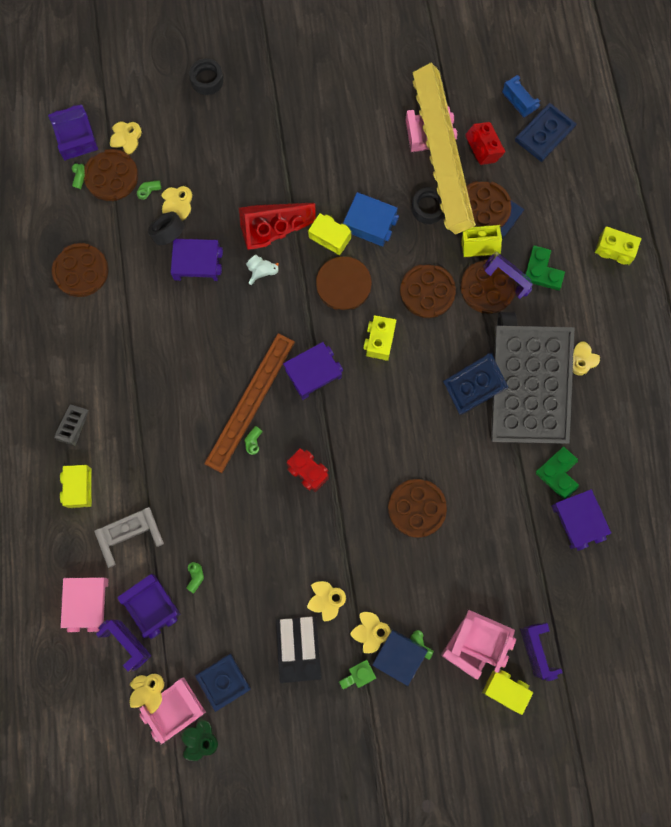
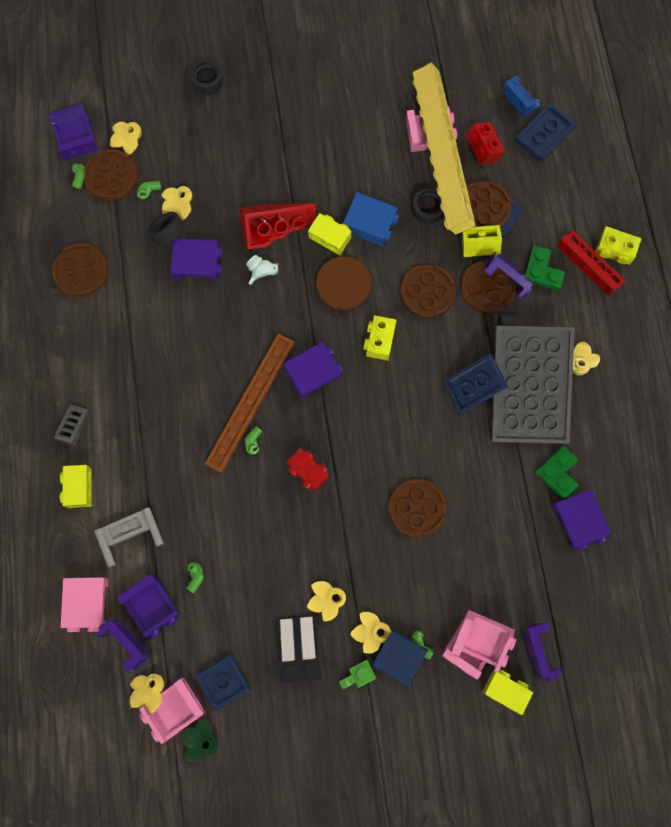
none -> red fence [557,231,625,296]

